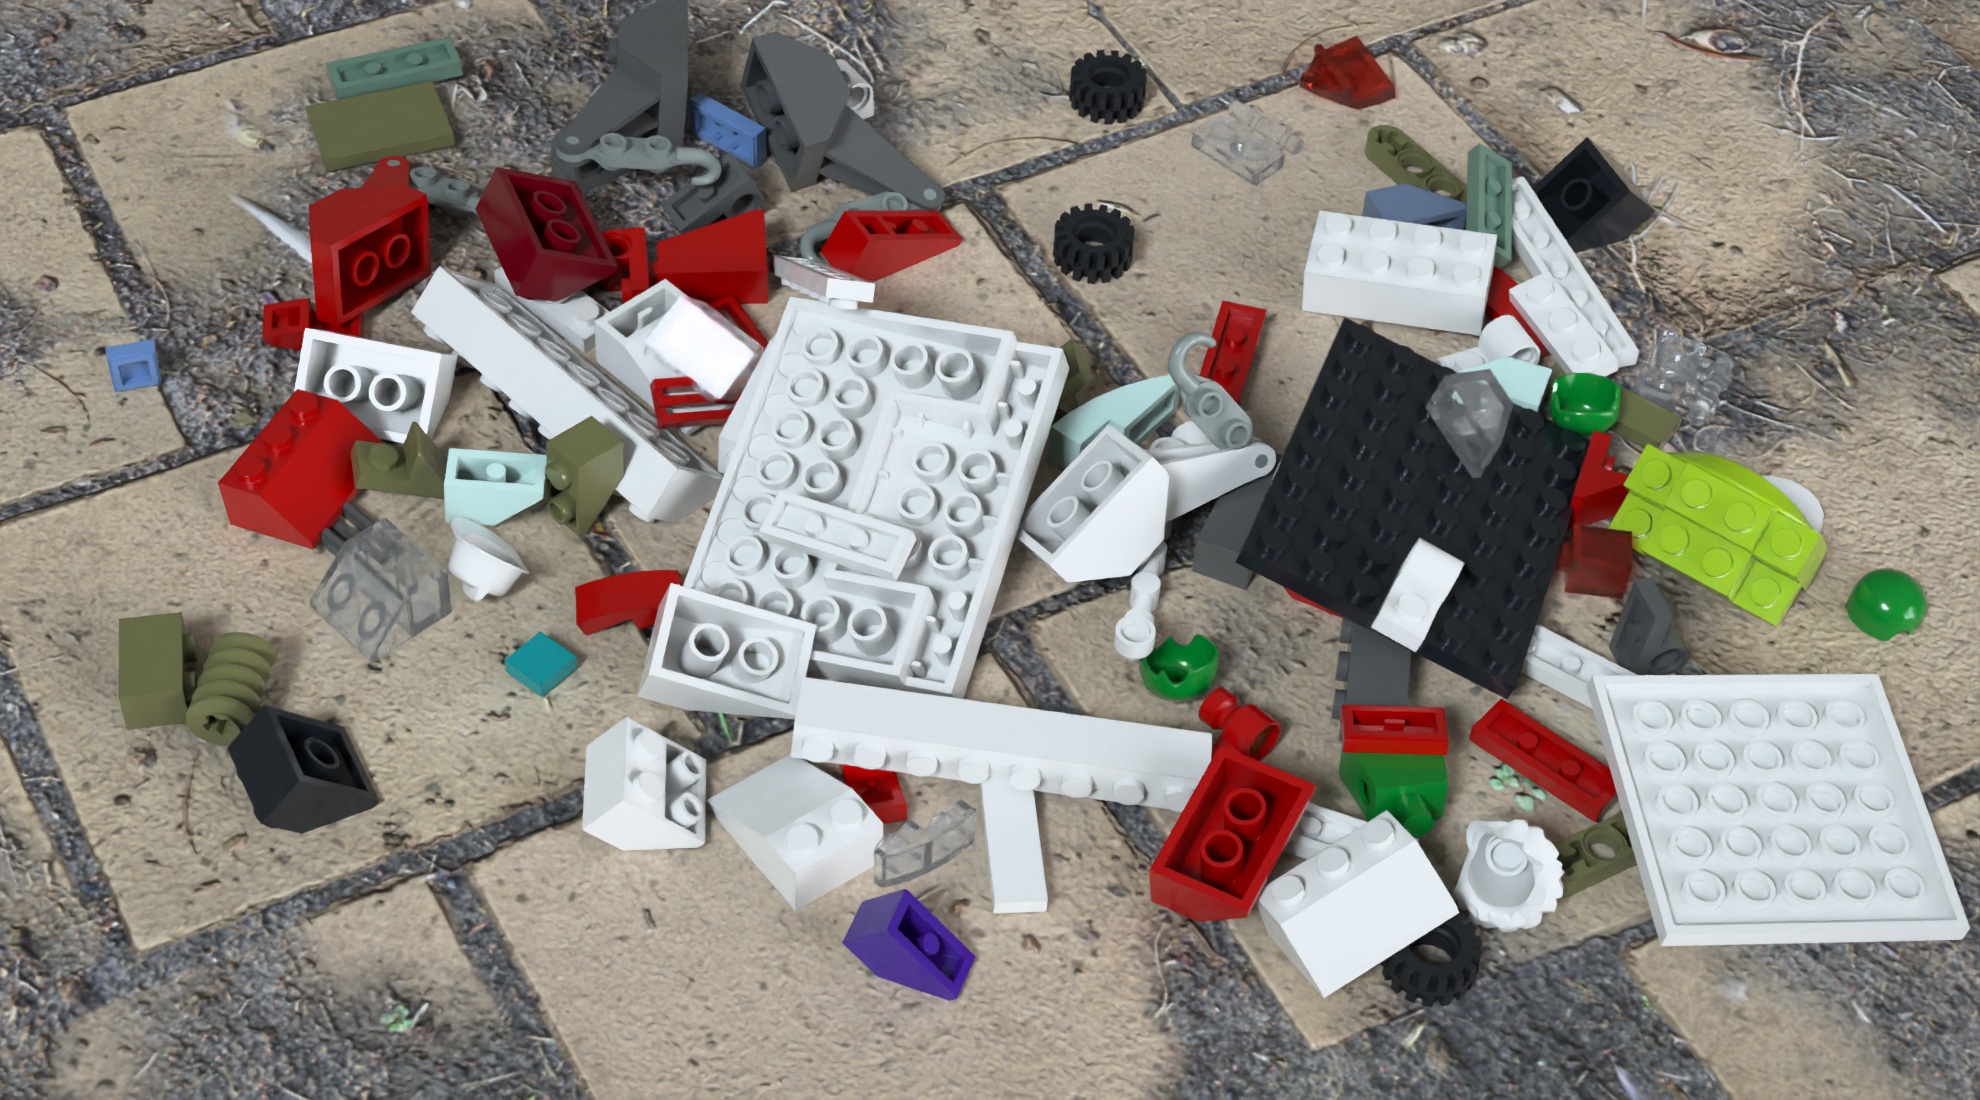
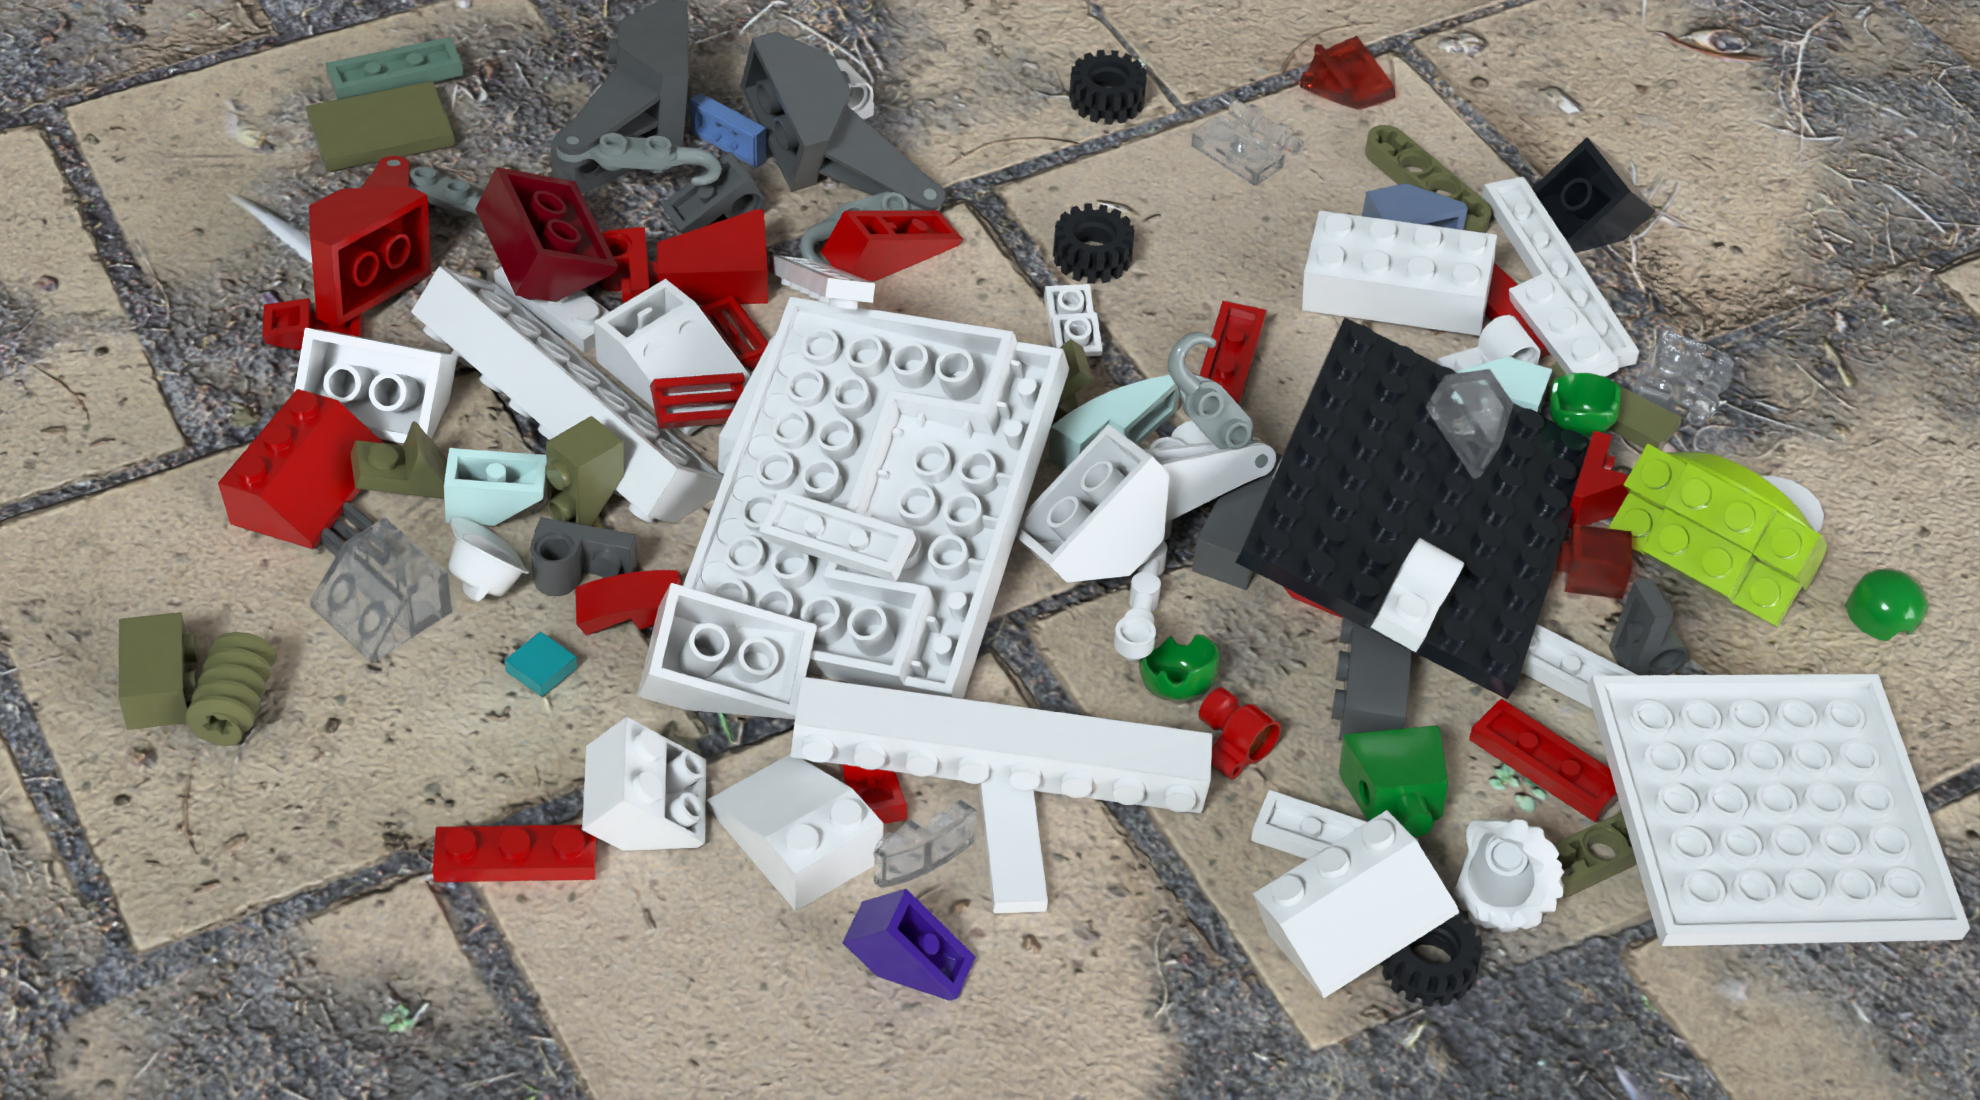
medium blue tile [105,339,162,392] -> none
black slope [227,705,379,834] -> none
clear slope [647,296,765,402] -> none
red slope [1149,745,1316,922] -> none
red tile [1340,704,1449,755] -> none
sand green plate [1466,143,1512,269] -> none
none -> red plate [432,824,597,883]
none -> dark grey plate [530,517,638,596]
none -> white slope [1044,284,1103,357]

